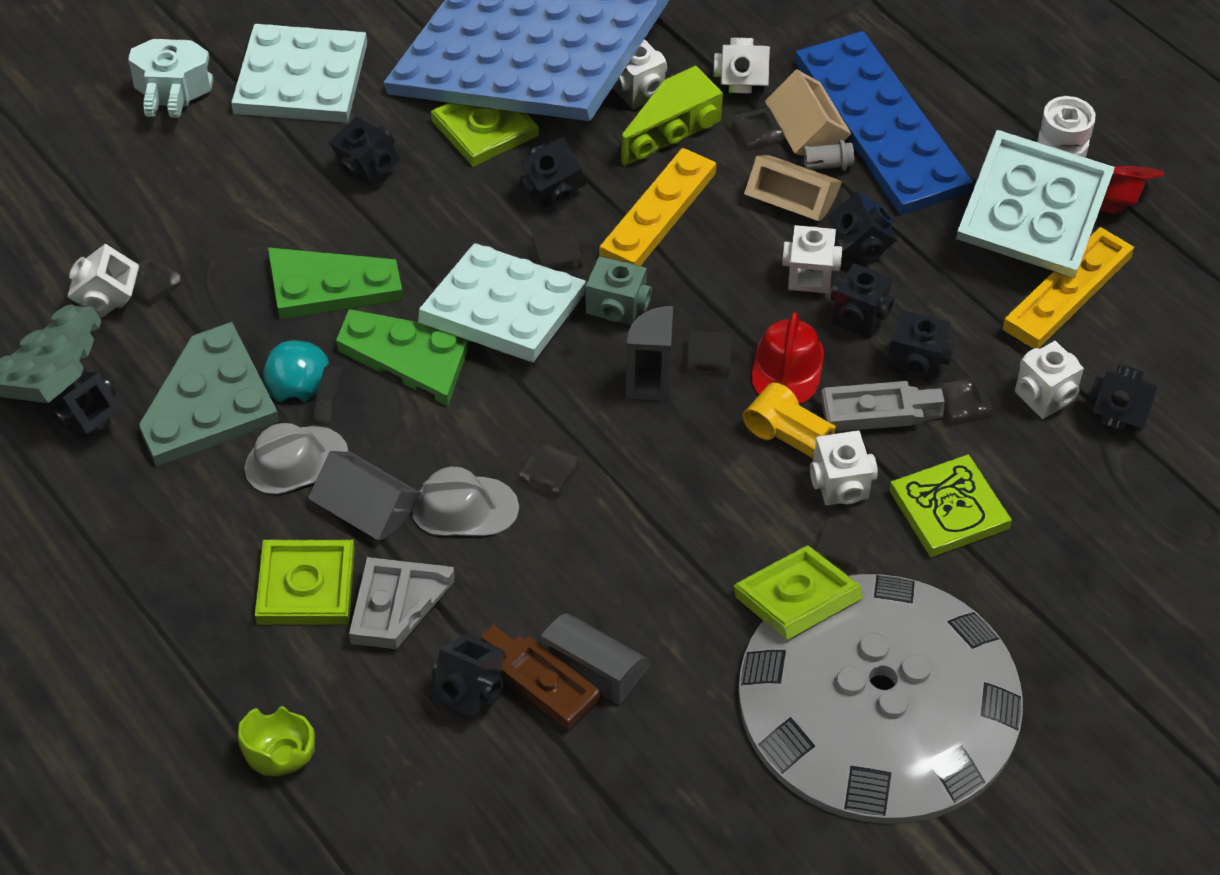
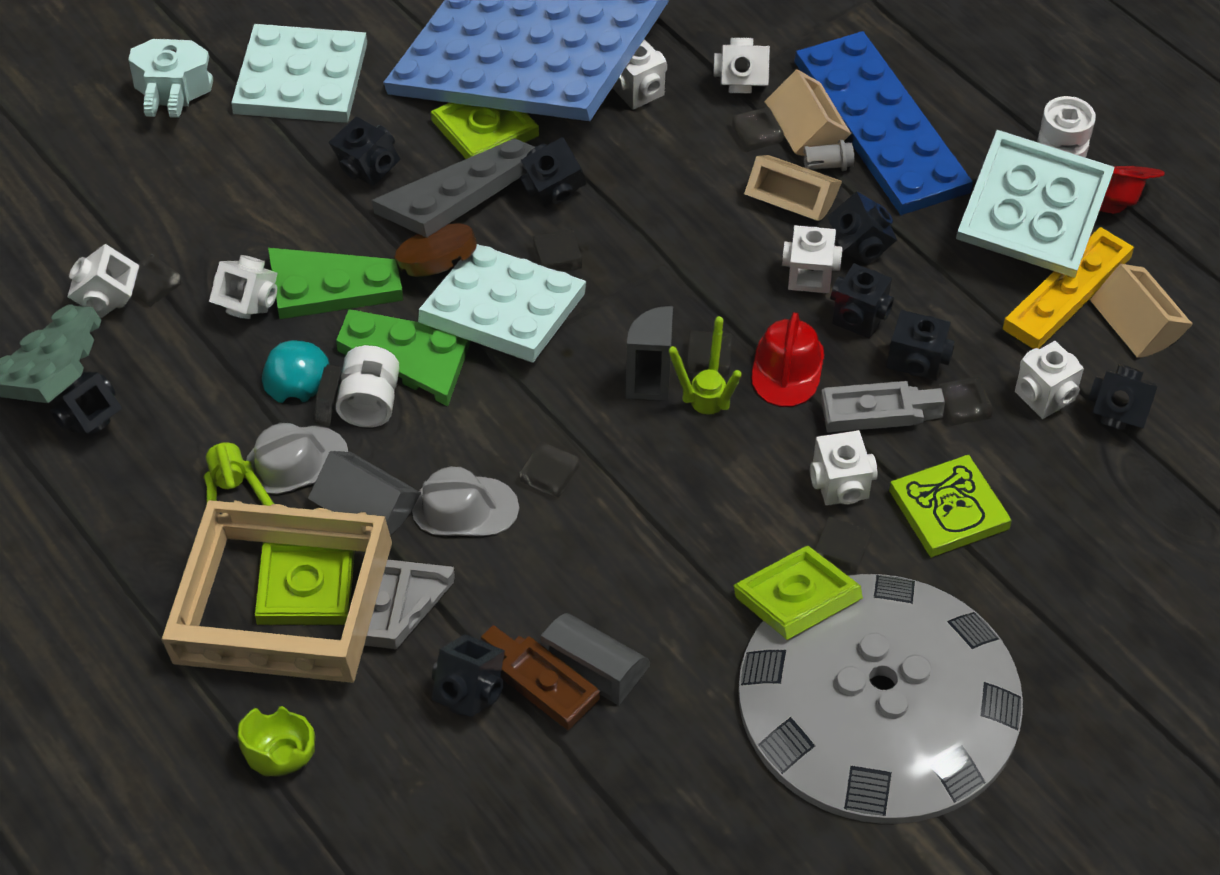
sand green plate [139,322,279,466] -> none
sand green brick [586,256,652,325] -> none
yellow plate [599,148,717,266] -> none
lime slope [621,66,723,166] -> none
yellow piece [742,383,836,458] -> none
none -> tan window [162,500,392,683]
none -> lime plant [204,442,274,506]
none -> white brick [209,255,278,319]
none -> white wheel [336,345,400,428]
none -> dark grey wing [371,138,535,238]
none -> reddish brown tile [395,223,477,277]
none -> lime plant [669,316,742,414]
none -> tan brick [1090,263,1193,357]

